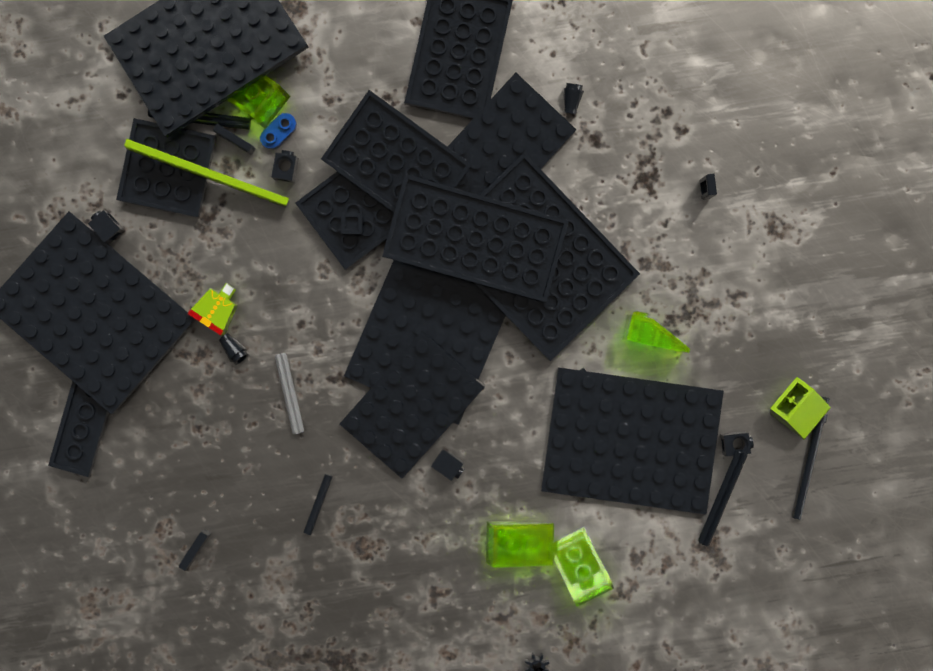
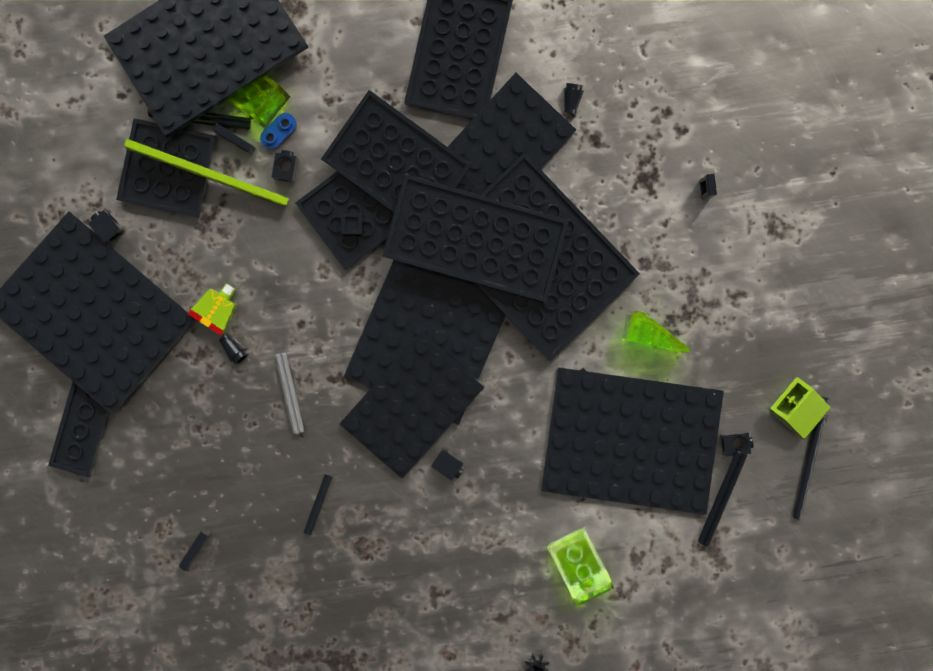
clear neon green slope [486,521,554,568] -> none

